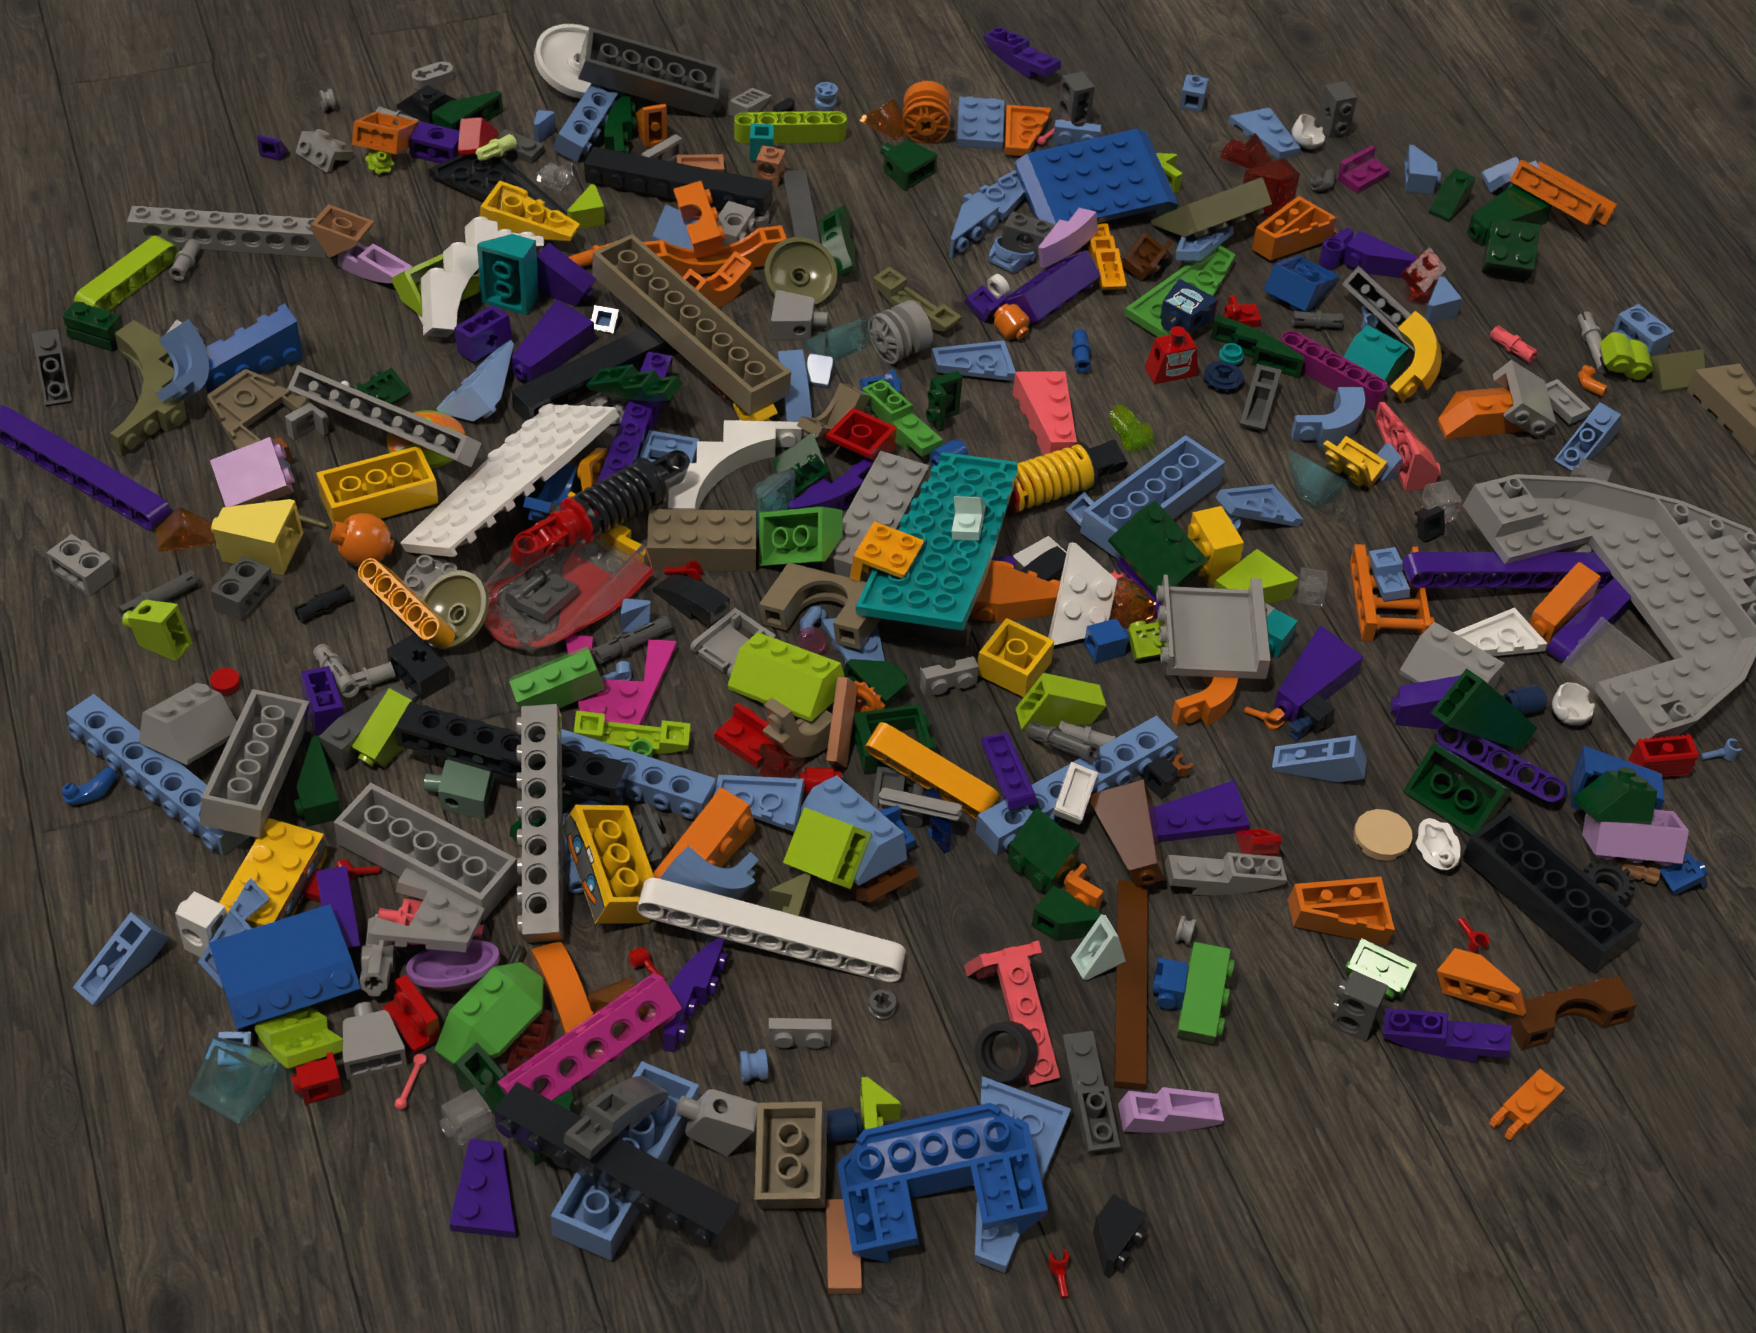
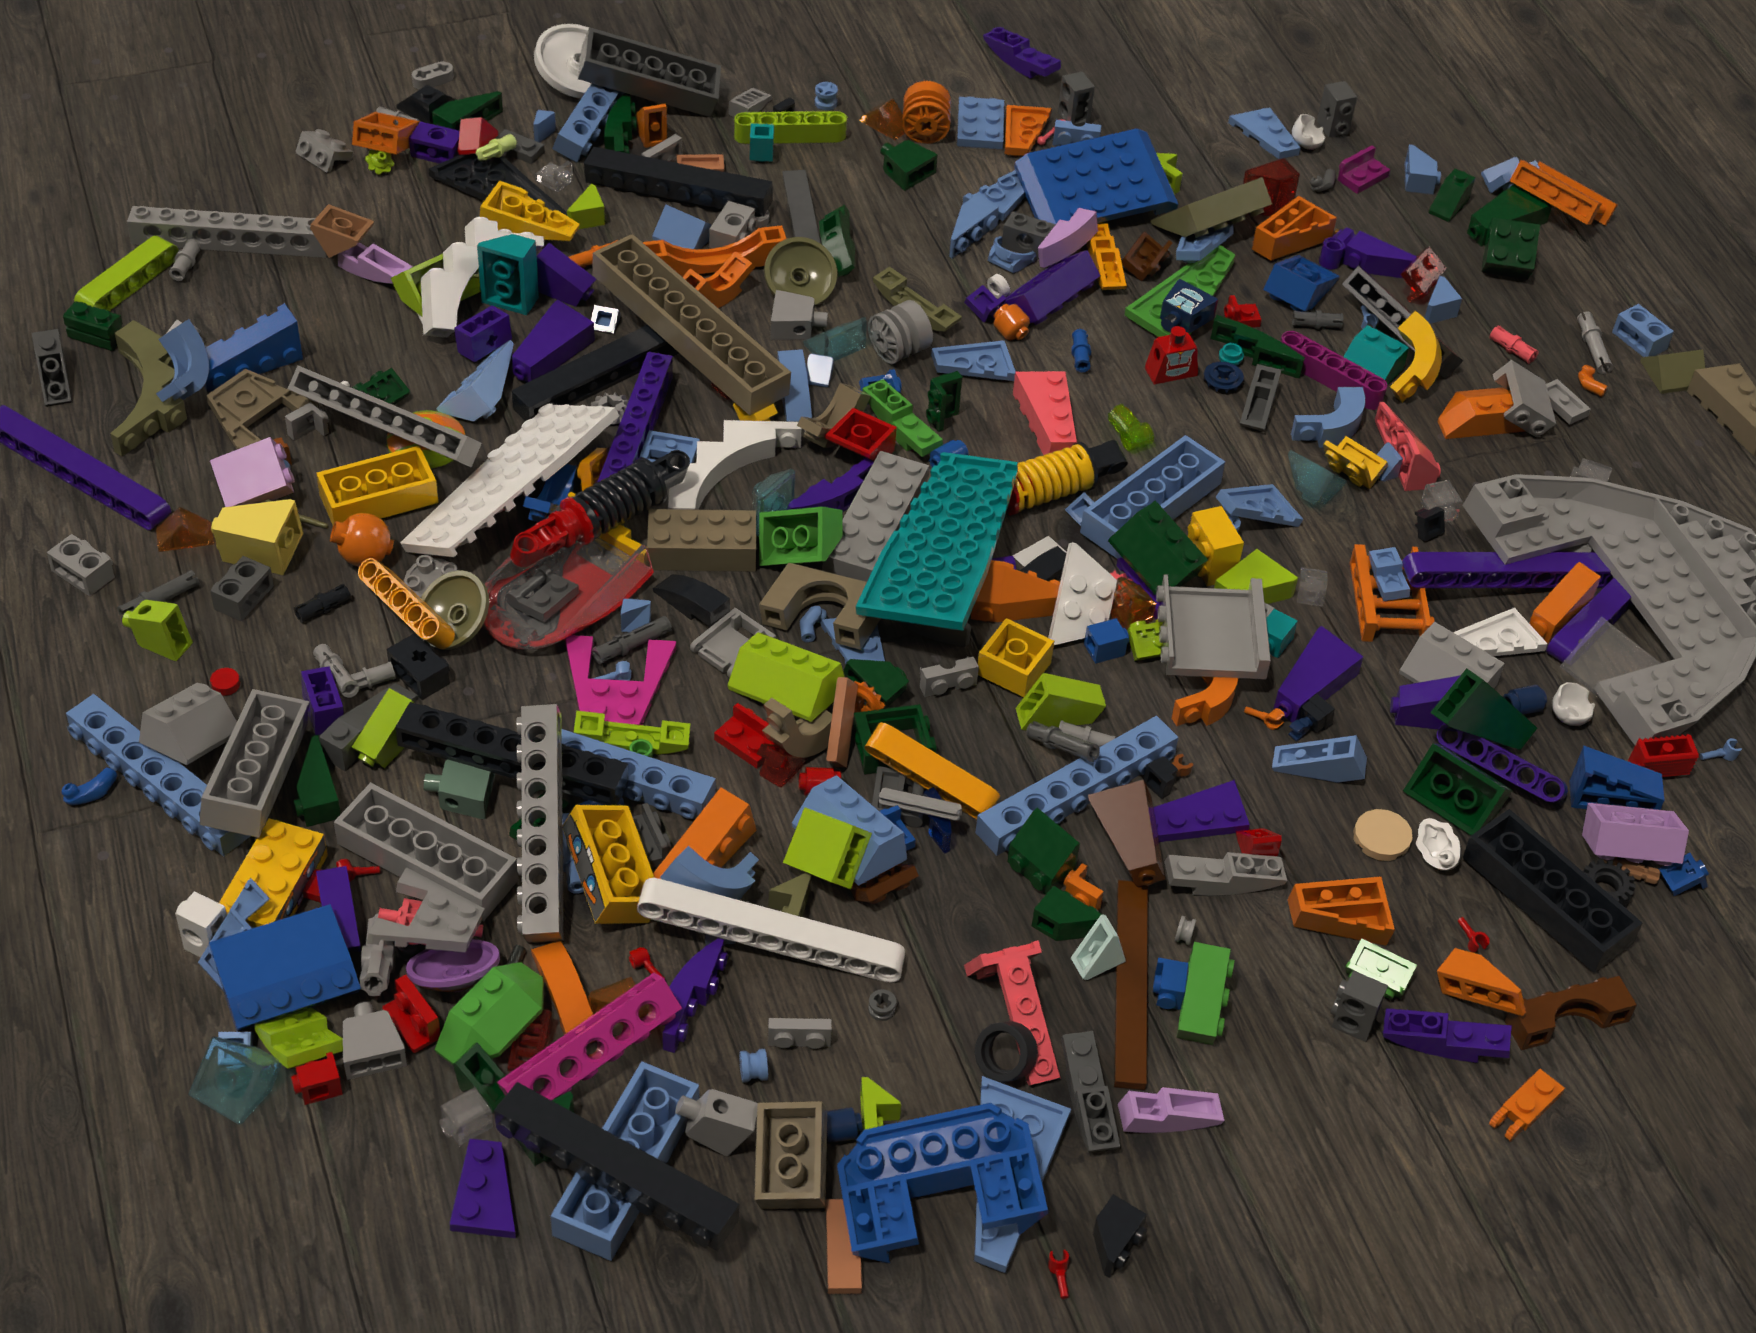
medium blue slope [73,912,170,1006] -> none
dark purple slope [257,135,288,161] -> none
light grey bush [319,88,336,111] -> none
coral hinge [394,1054,427,1110] -> none
bright green slope [509,645,605,710] -> none
dark grey slope [563,1076,669,1159] -> none
dark green slope [586,364,683,401] -> none
red hand [664,560,704,580] -> none
orange arch [673,181,726,259] -> none
medium blue wing [714,775,805,832] -> none
nougat brick [756,146,785,186] -> none
dark green hinge [773,432,829,501] -> none
clear pink tile [797,627,826,654] -> none
light orange bracket [850,521,924,582] -> none
light aqua slope [951,496,986,541] -> none
dark purple tile [981,732,1037,810] -> none
white tile [1052,762,1098,825] -> none
medium blue brick [1179,75,1209,112] -> none
clear red slope [1221,133,1272,174] -> none
medium blue slope [1554,402,1622,474] -> none
dark green slope [1574,767,1658,824] -> none
lime brick [1600,332,1654,380] -> none

